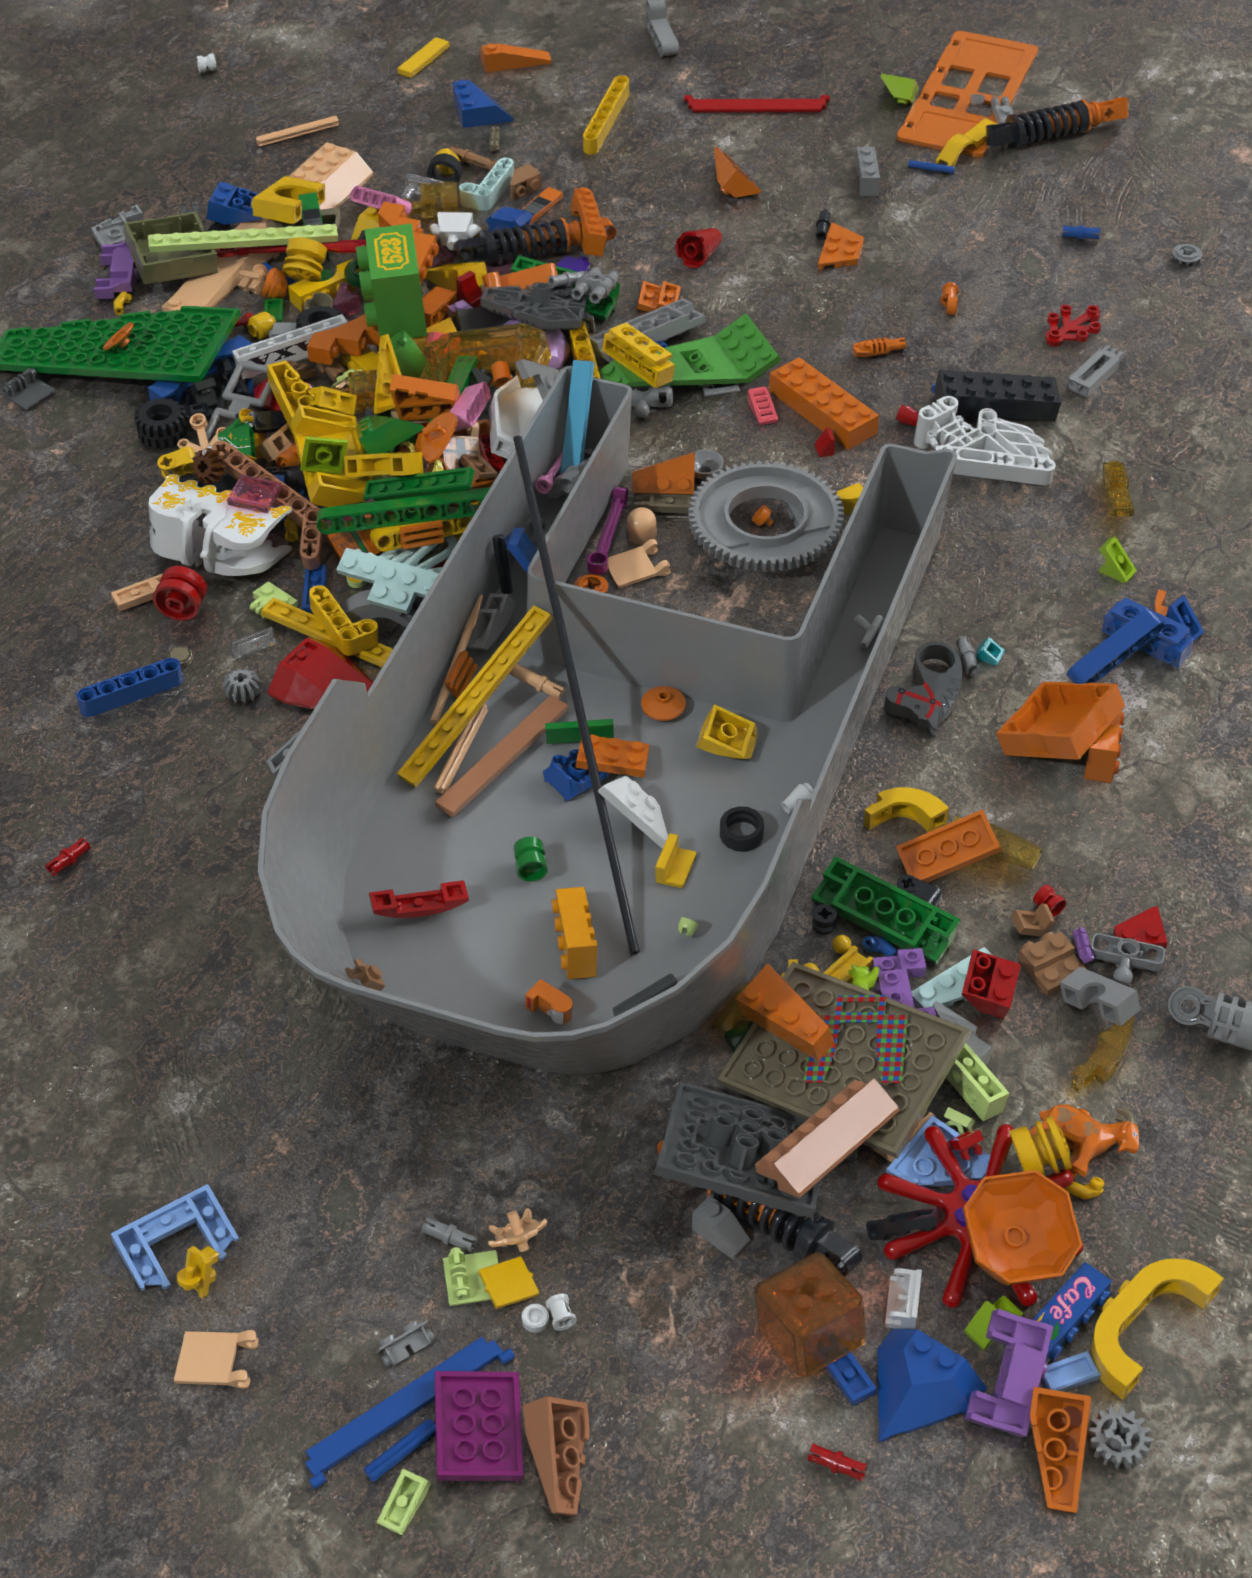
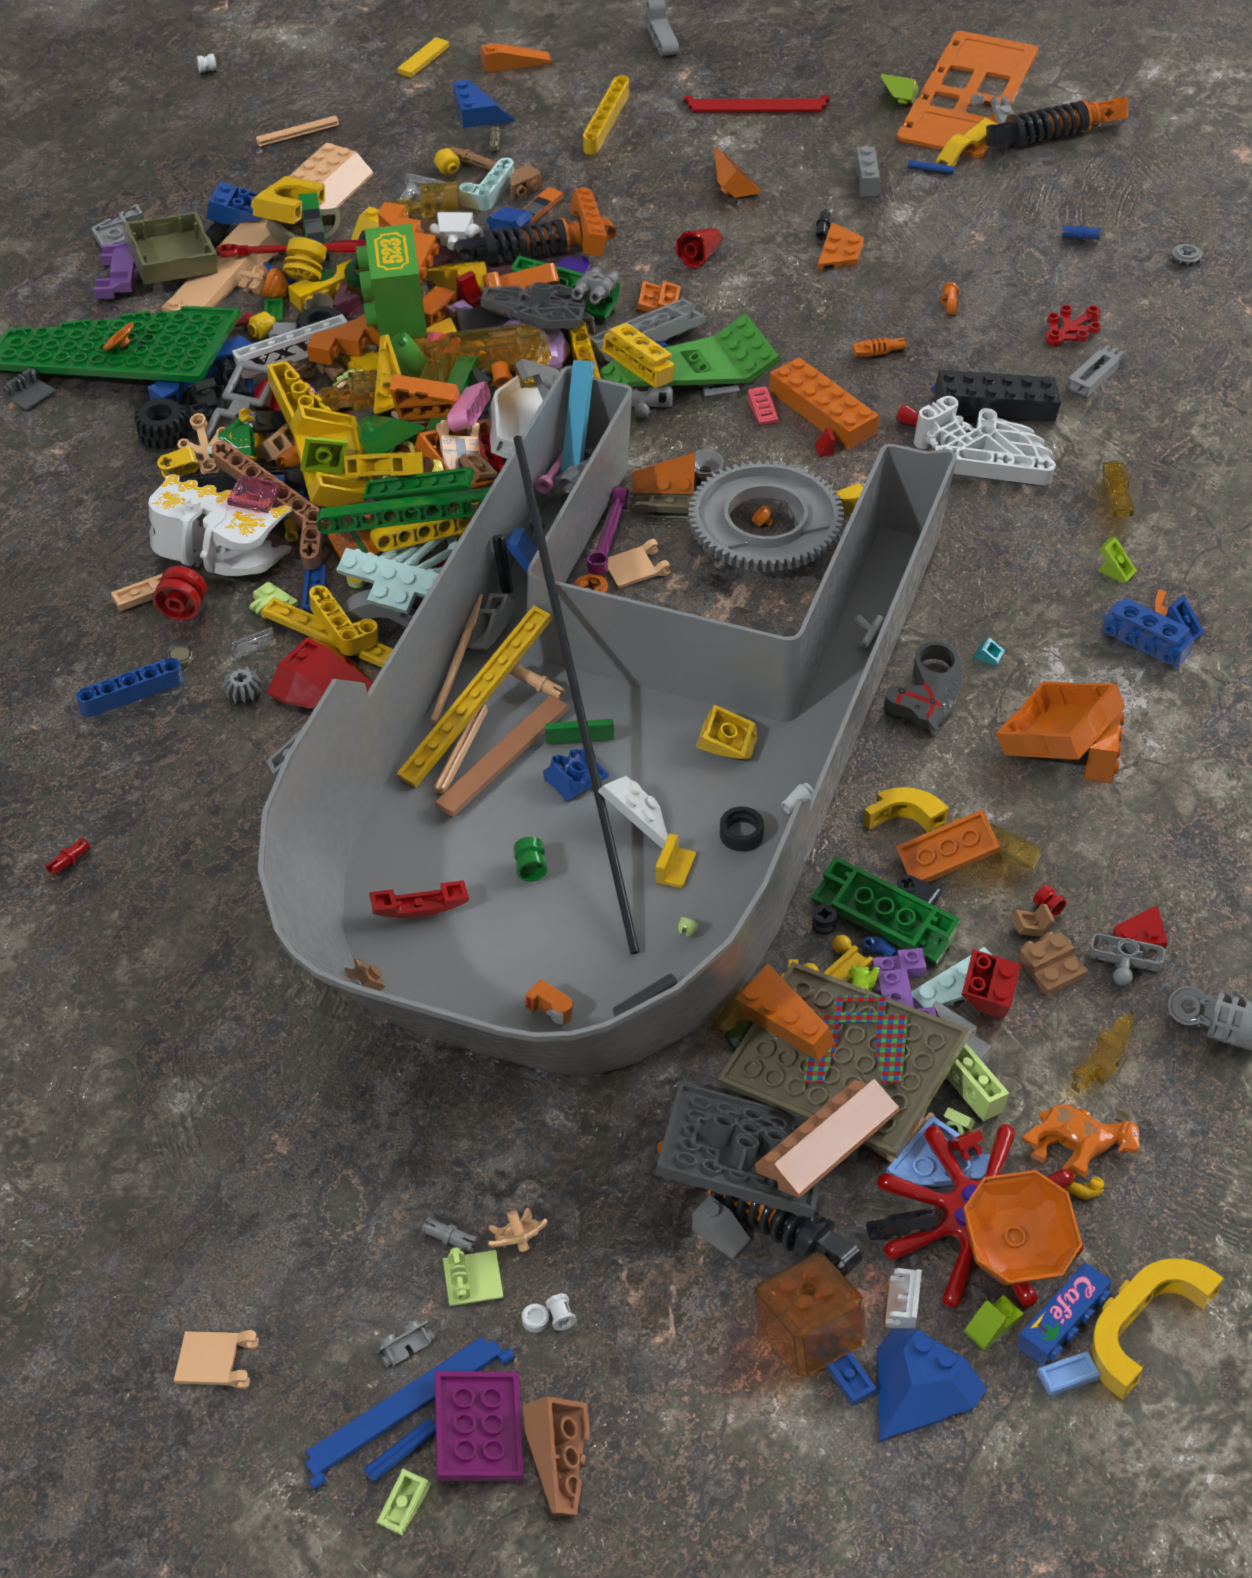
light blue wedge [111,1184,239,1291] -> none
yellow arm [113,291,132,315] -> none
yellowish green plate [148,224,338,253] -> none
yellow hips [177,1246,219,1299] -> none
reddish brown gear [190,448,227,484] -> none
yellow hinge [310,386,357,416] -> none
bright pink beam [350,185,411,215] -> none
orange tile [399,520,444,550] -> none
orange shield [421,412,458,463] -> none
black tyre [427,153,463,190] -> none
orange tile [444,651,478,698] -> none
yellow piece [478,1257,540,1309] -> none
light grey pin [548,271,585,288] -> none
light orange wedge [551,887,598,979] -> none
orange plate [576,735,650,778] -> none
light nougat helmet [626,507,657,545] -> none
orange dish [641,686,686,721] -> none
red pin [807,1443,868,1482] -> none
light grey pin [956,636,980,675] -> none
medium lavender bracket [965,1309,1054,1437] -> none
yellow wheel [1009,1116,1072,1176] -> none
orange wedge [1030,1387,1091,1514] -> none
light grey arch [1060,966,1140,1026] -> none
blue beam [1066,608,1165,684] -> none
medium lavender axle [1073,927,1094,964] -> none
light grey gear [1087,1407,1152,1469] -> none

